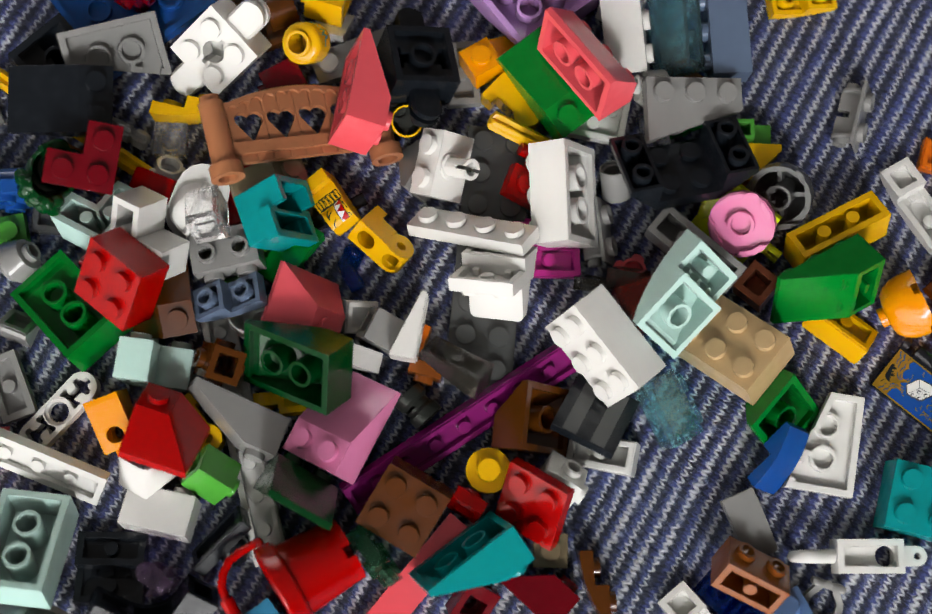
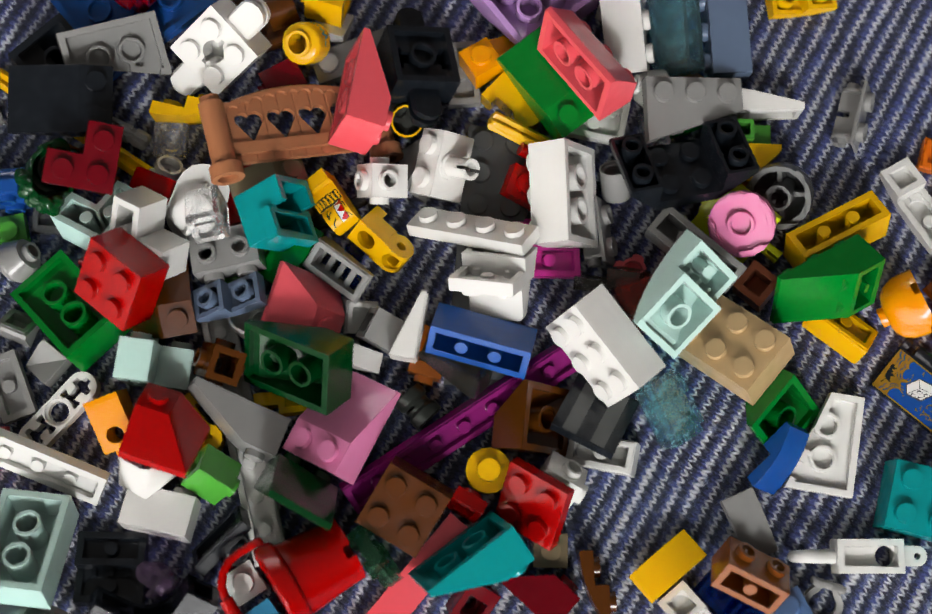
none -> light grey slope [25,338,73,388]
none -> white plate [226,559,269,608]
none -> light grey slope [302,236,375,304]
none -> white brick [354,157,408,205]
none -> blue brick [425,302,538,379]
none -> yellow slope [629,529,707,603]
none -> white slope [734,88,805,121]

